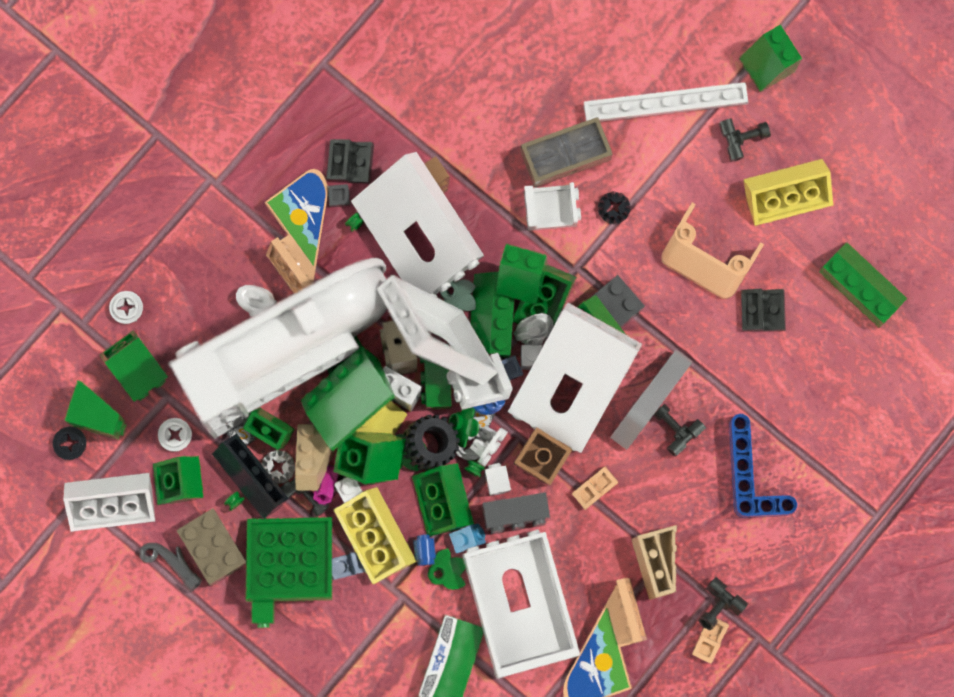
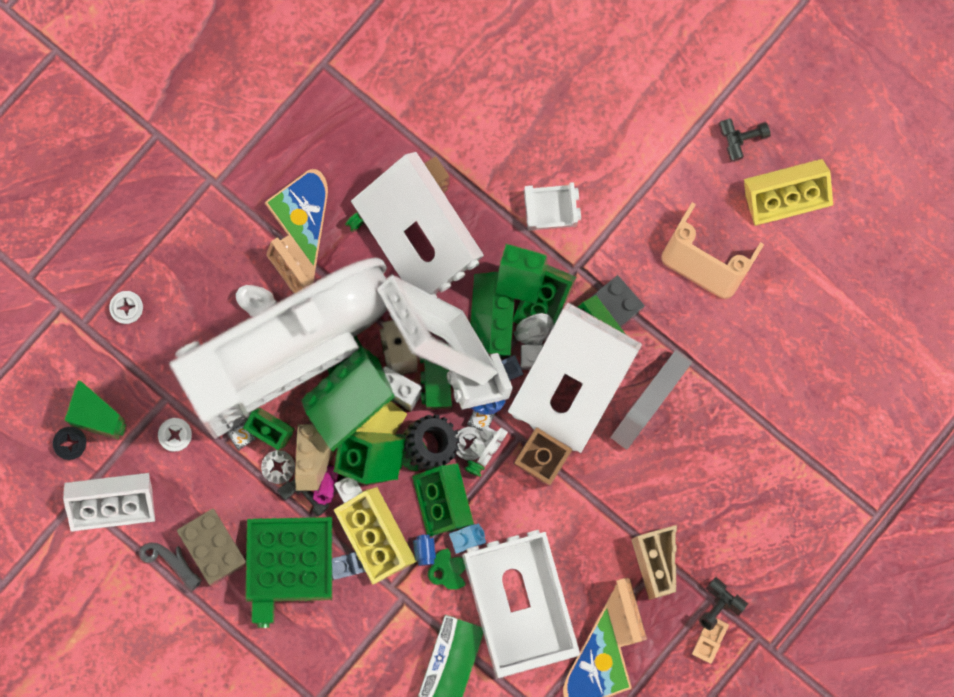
green slope [100,330,168,402] -> none
green slope [153,456,204,505] -> none
black brick [212,433,289,519] -> none
green bush [224,491,245,511] -> none
pearl dark grey slope [326,139,374,184] -> none
dark grey tile [328,184,350,208] -> none
sand green plate [440,279,476,311] -> none
green plate [448,407,479,448] -> none
dark grey brick [482,492,550,534] -> none
white brick [485,463,511,496] -> none
brick [520,117,613,188] -> none
light nougat slope [572,466,619,510] -> none
white plate [584,83,748,122] -> none
black gear [598,191,631,224] -> none
pearl dark grey bar [653,404,706,457] -> none
blue beam [729,414,798,518] -> none
green slope [739,24,803,92] -> none
pearl dark grey slope [741,288,786,331] -> none
green slope [819,242,907,328] -> none

